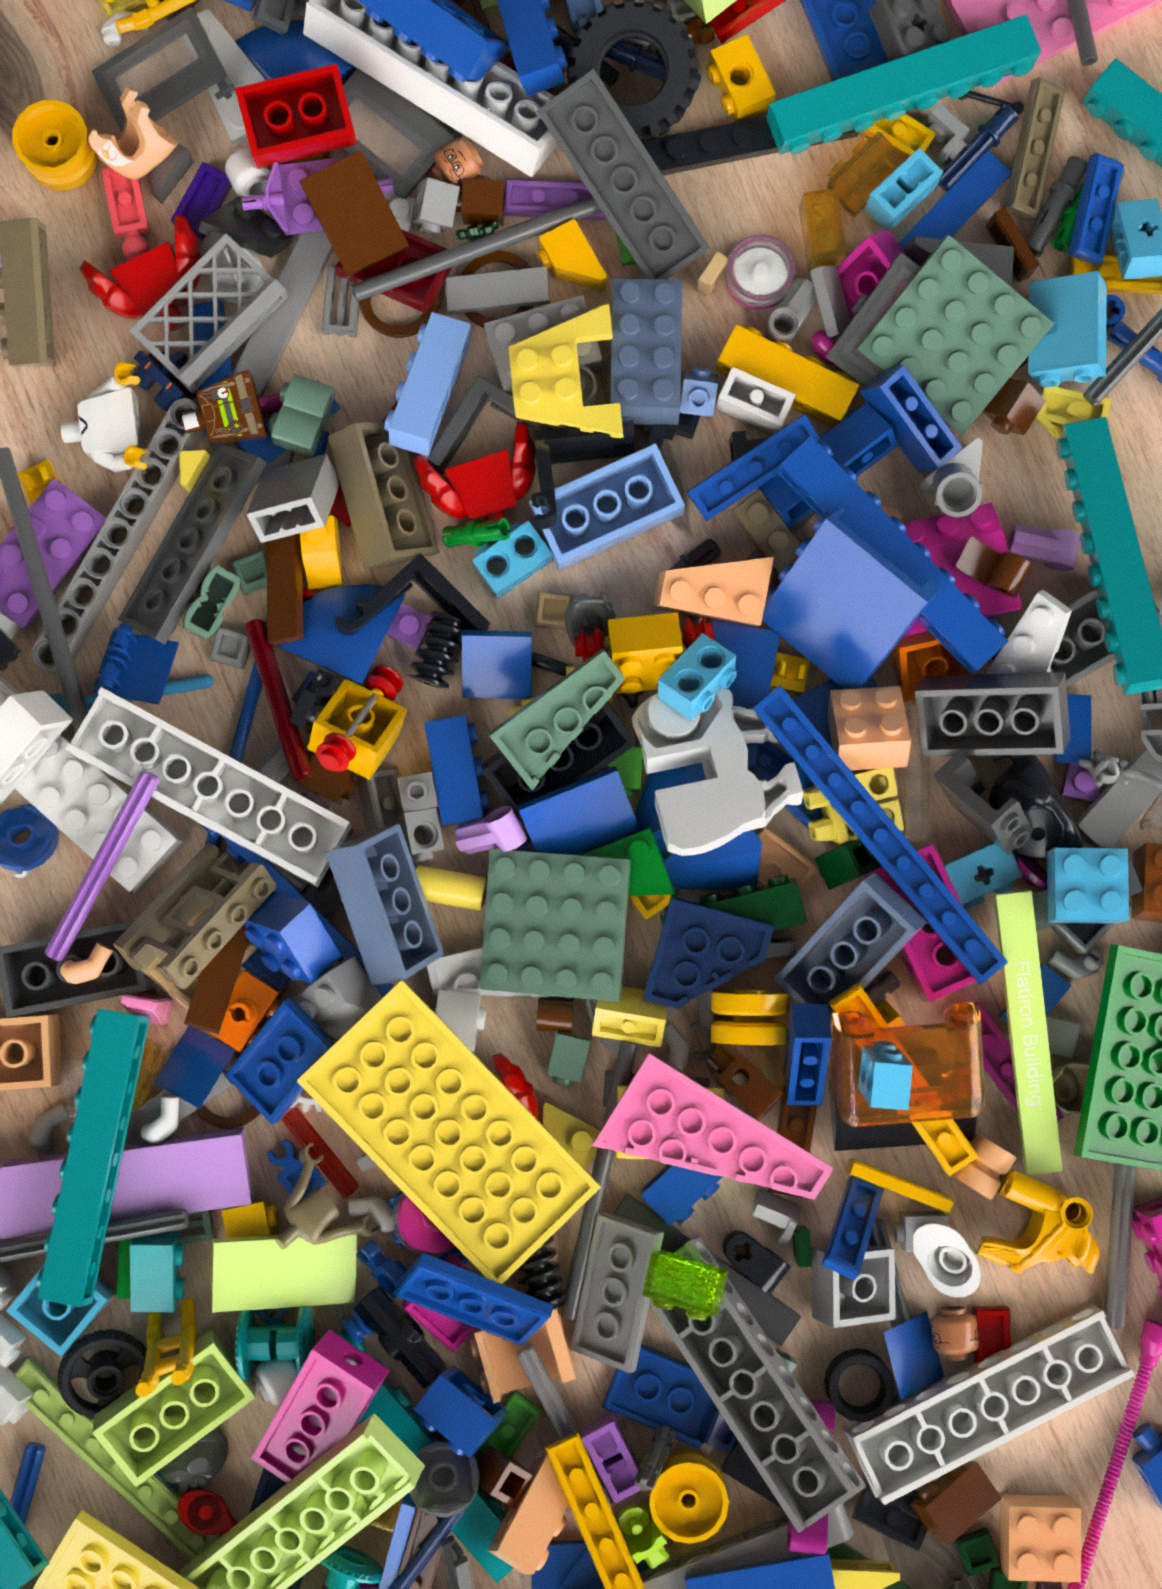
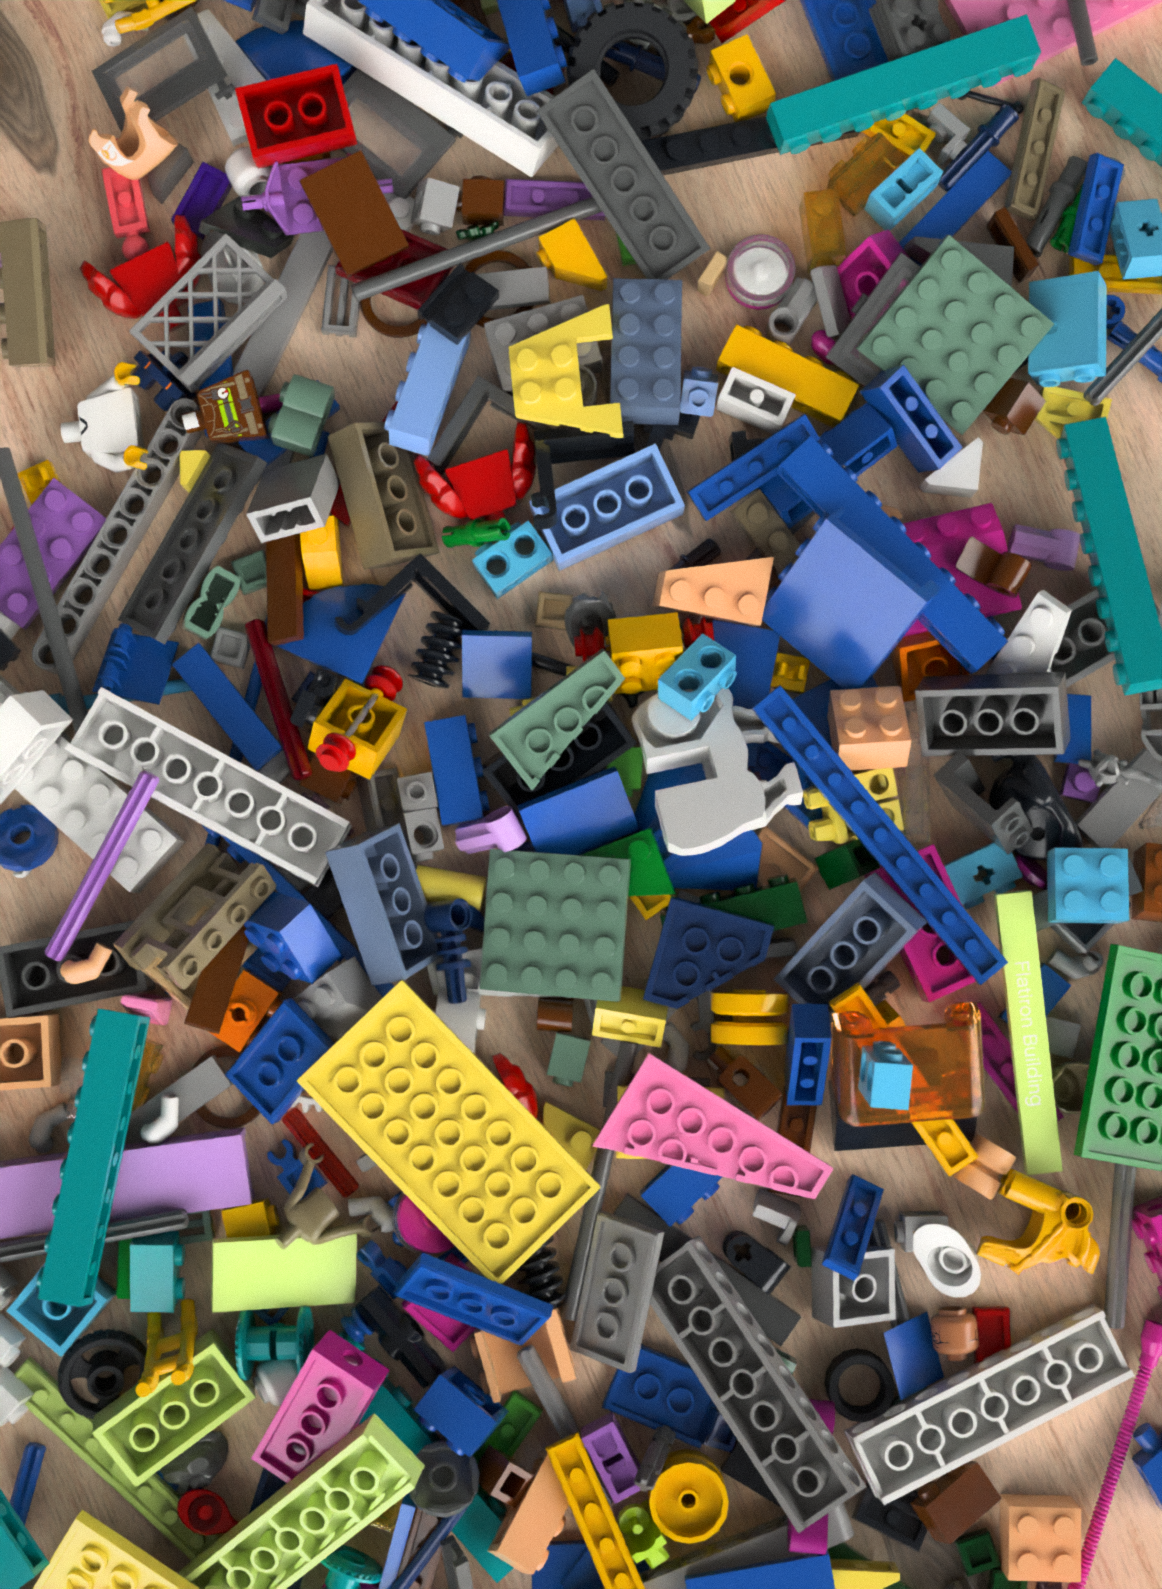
yellow wheel [12,100,99,191] -> none
blue sticker [154,1026,235,1109] -> none
medium lavender plate [387,604,433,650] -> none
nougat head [431,138,484,190] -> none
clear neon green brick [642,1250,728,1321] -> none
yellow tile [845,1158,954,1214] -> none
light grey piece [931,463,983,517] -> none
none -> blue tile [172,643,283,771]
none -> black plate [417,263,499,345]
none -> dark blue piece [424,899,485,1004]

